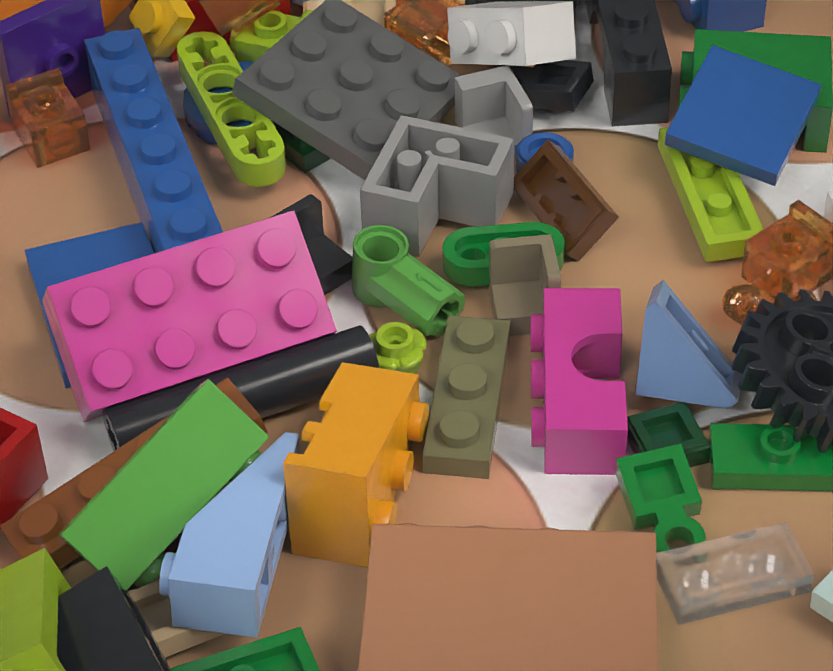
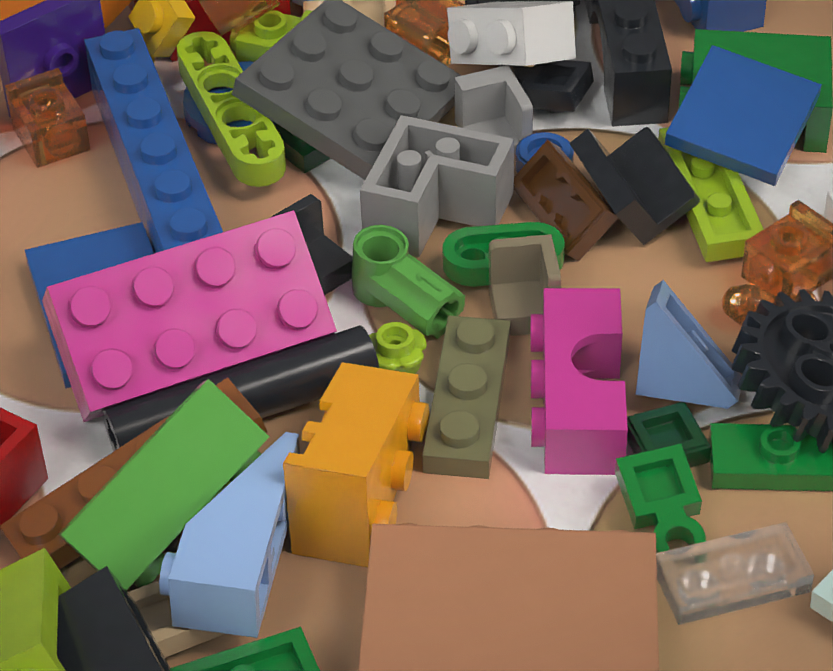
none -> black panel [569,127,700,245]

